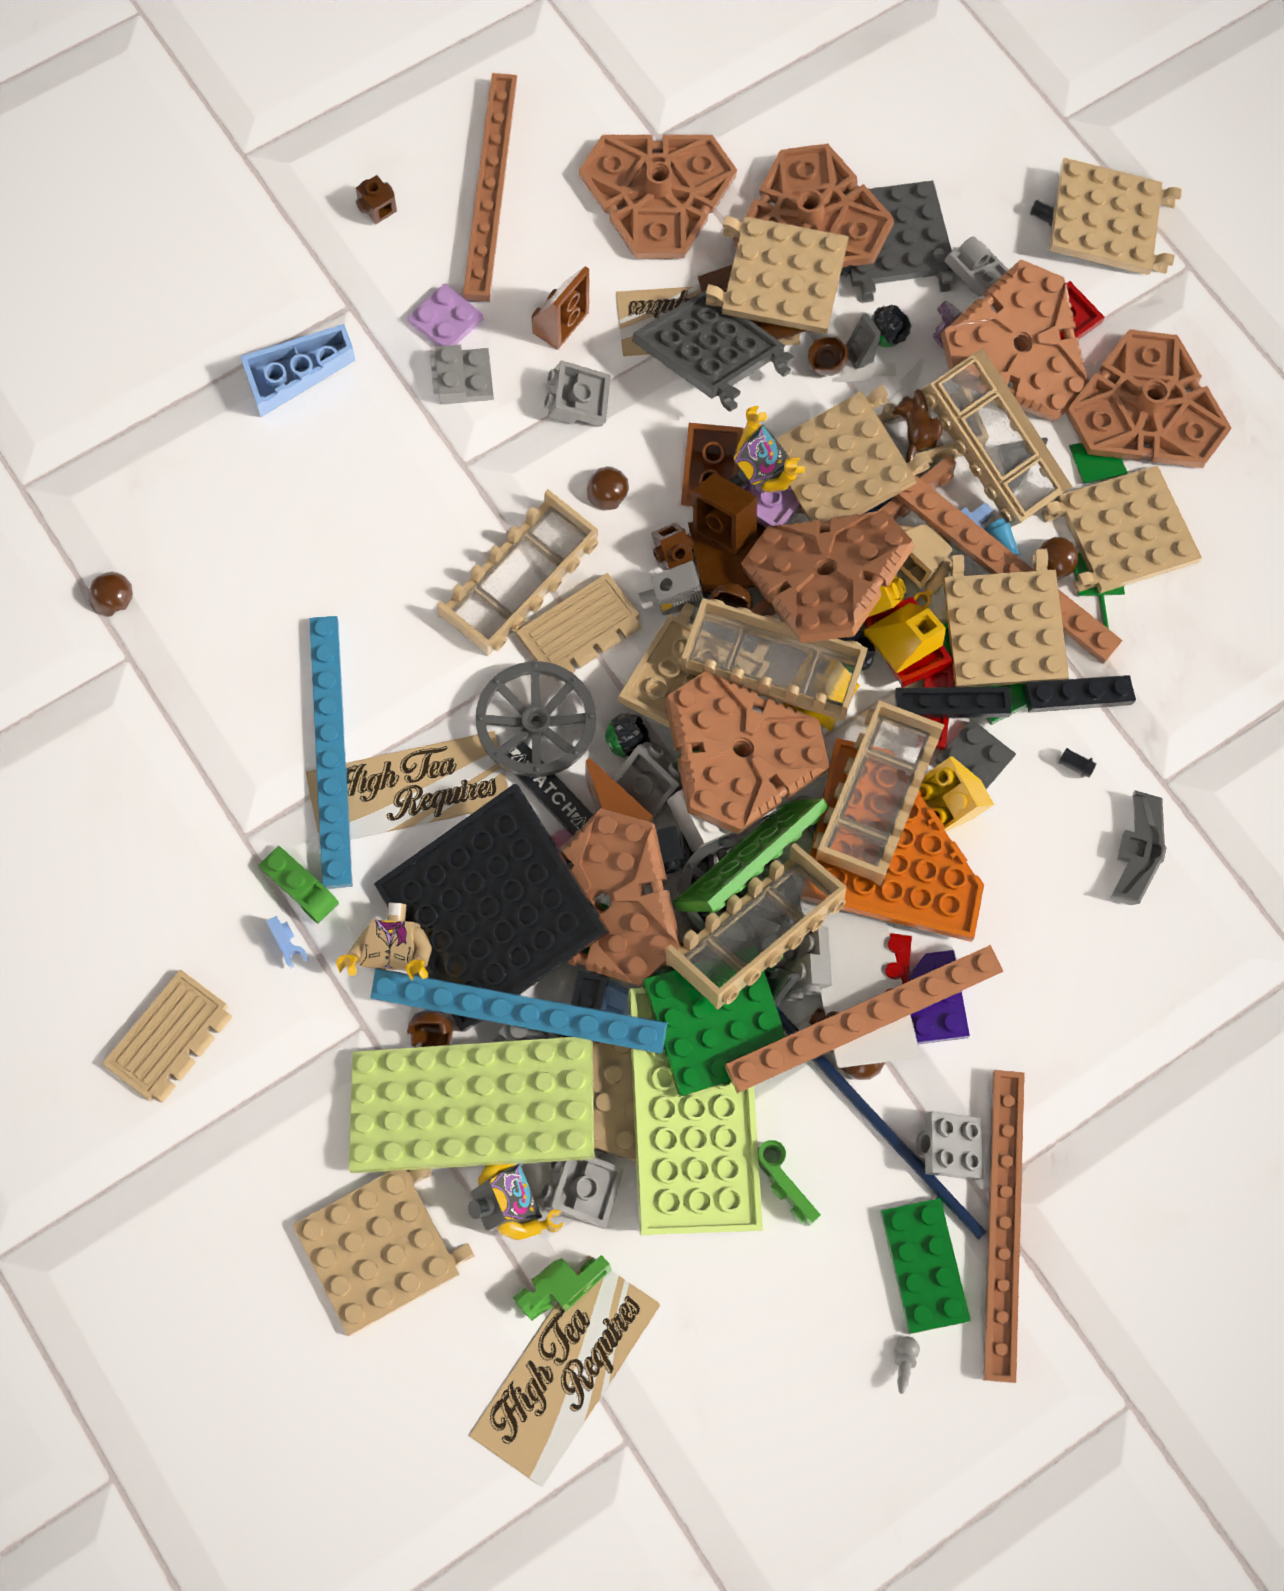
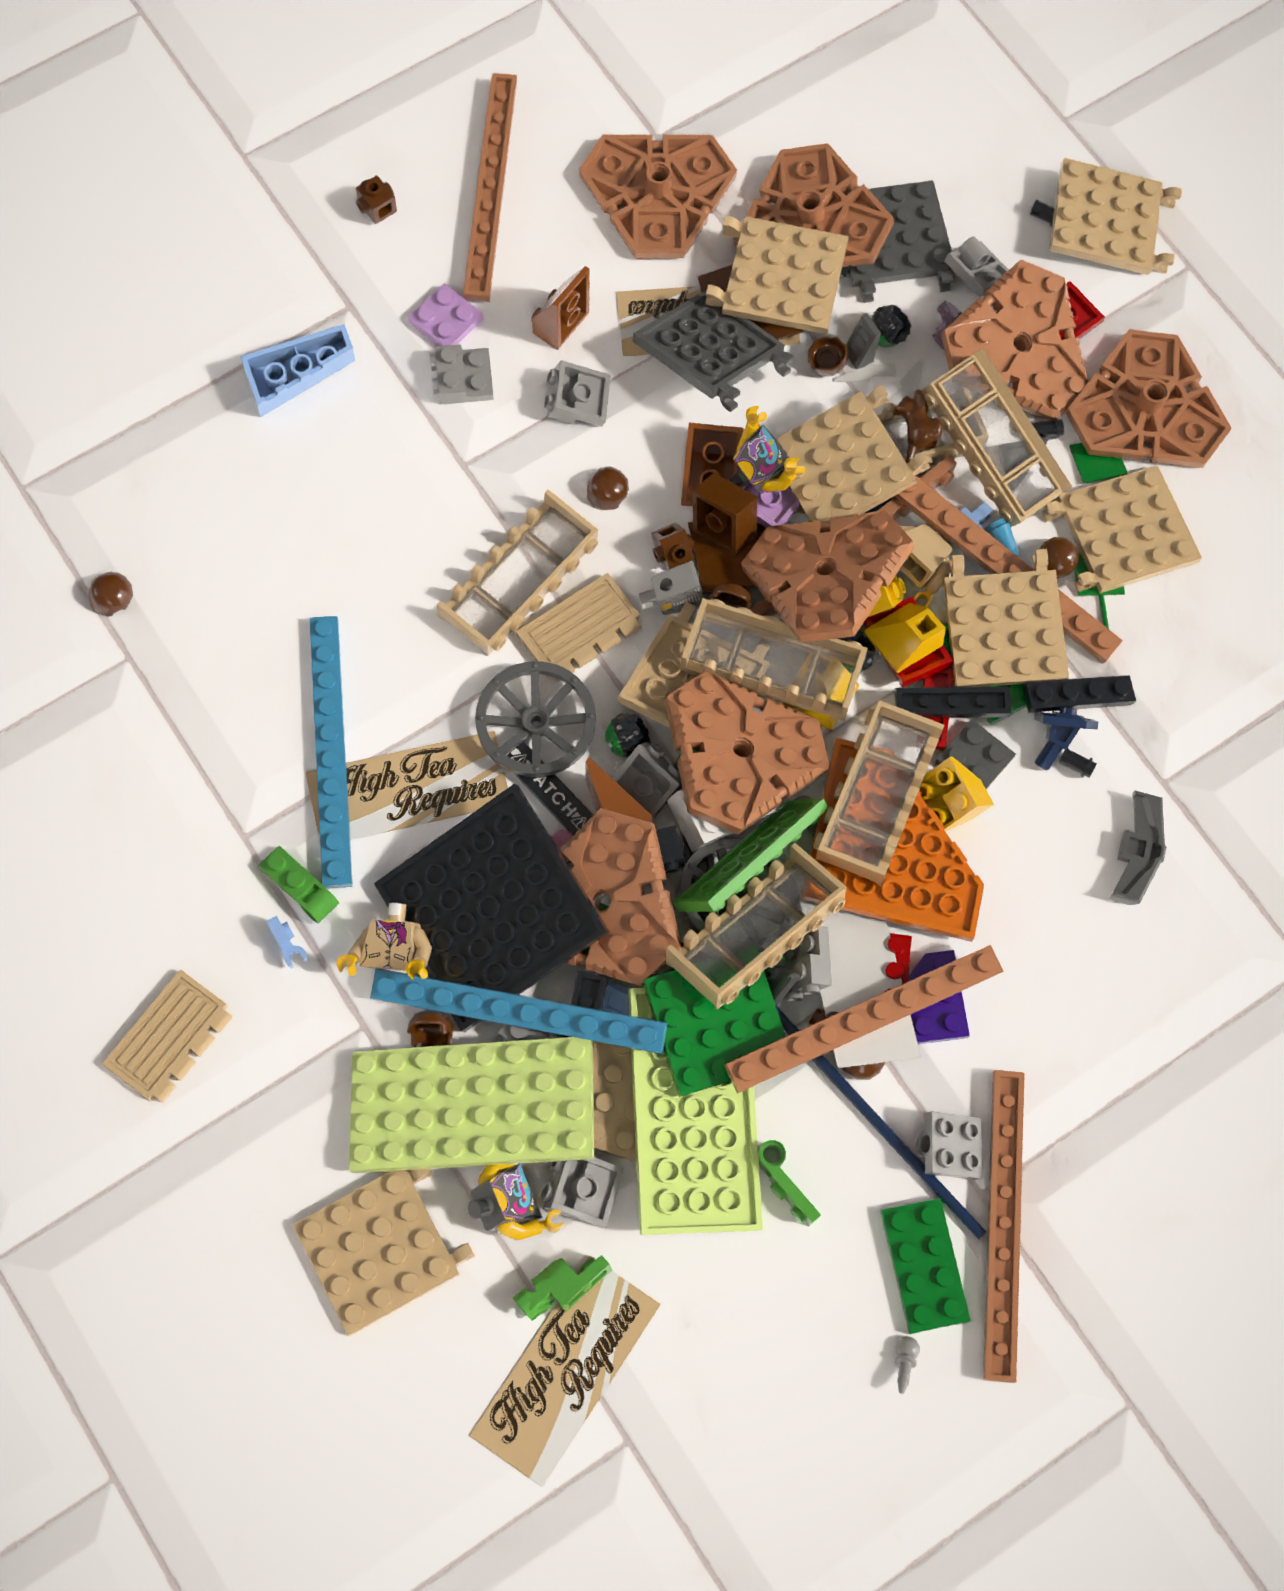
none -> black pin [1031,417,1064,439]
none -> dark blue piece [1034,707,1099,771]

